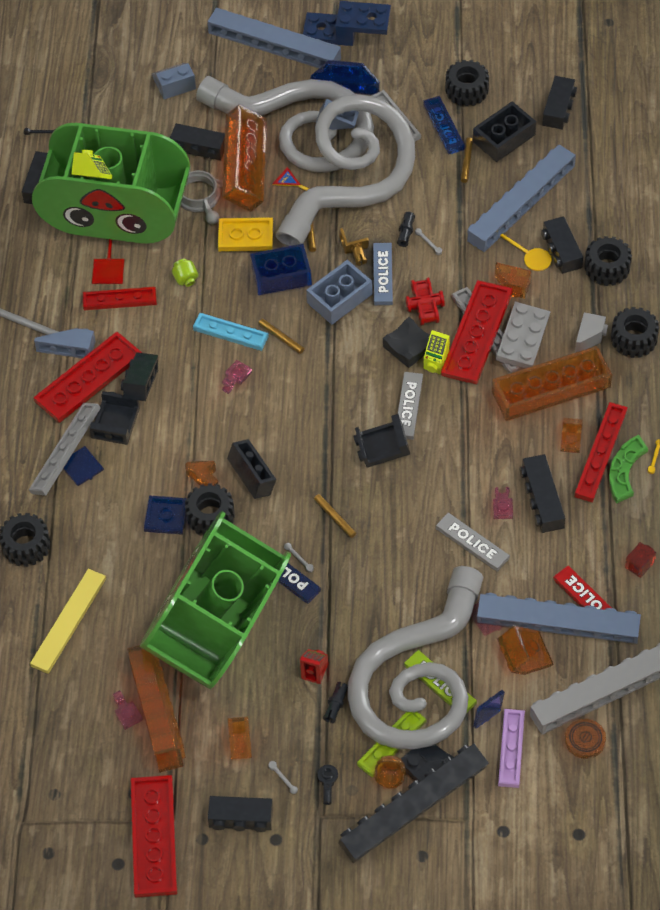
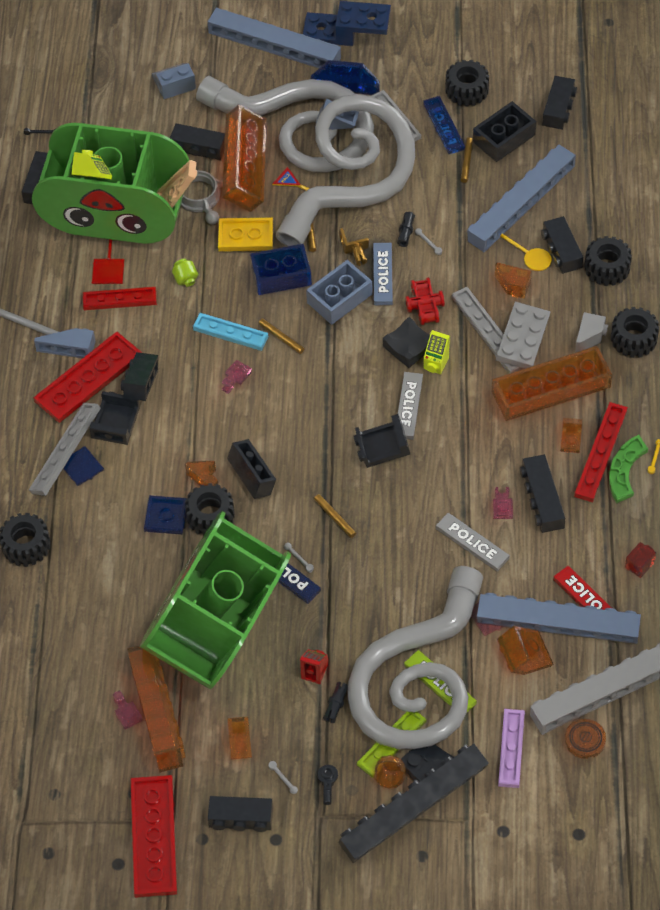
light yellow tile [30,569,106,674] -> none
red plate [441,280,513,385] -> none
clear blue piece [473,690,505,729] -> none
none -> light nougat wing [157,160,197,208]

